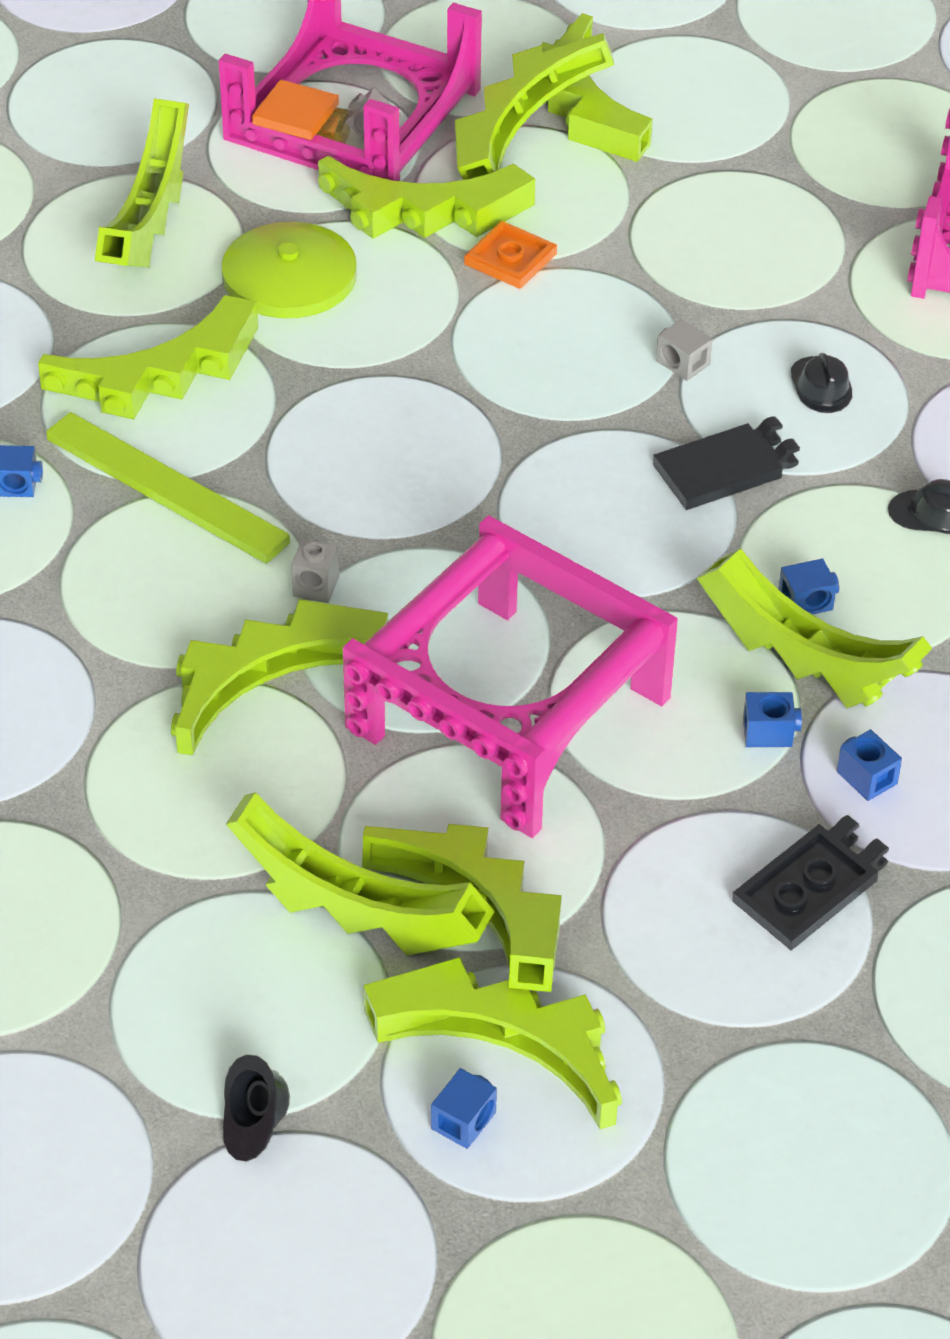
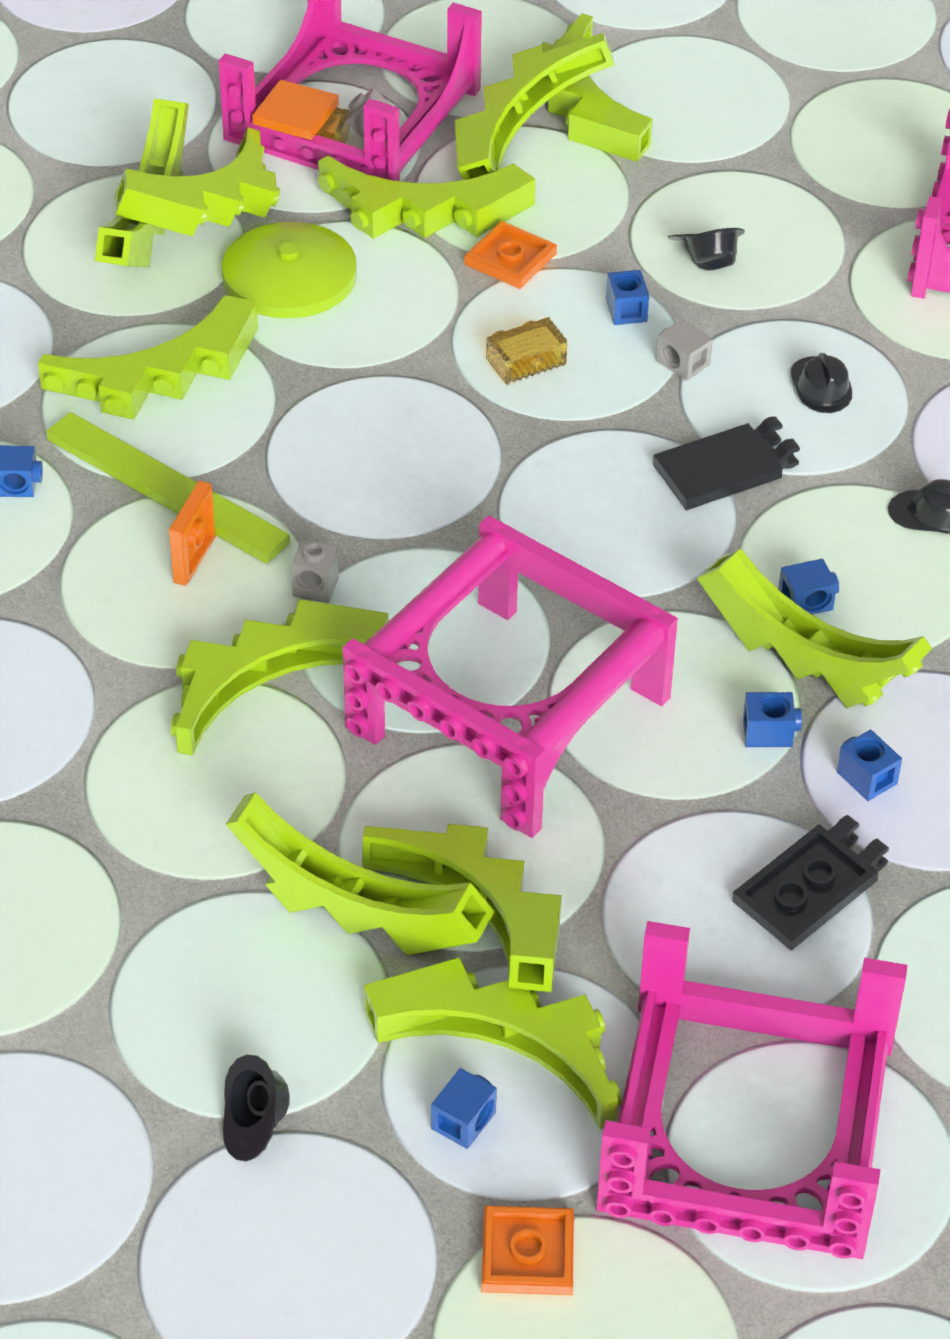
none -> lime arch [115,127,280,237]
none -> orange tile [169,481,216,586]
none -> orange tile [481,1205,574,1295]
none -> clear yellow brick [486,317,567,385]
none -> dark pink arch [597,921,908,1259]
none -> blue brick [606,269,649,325]
none -> black piece [668,228,745,271]

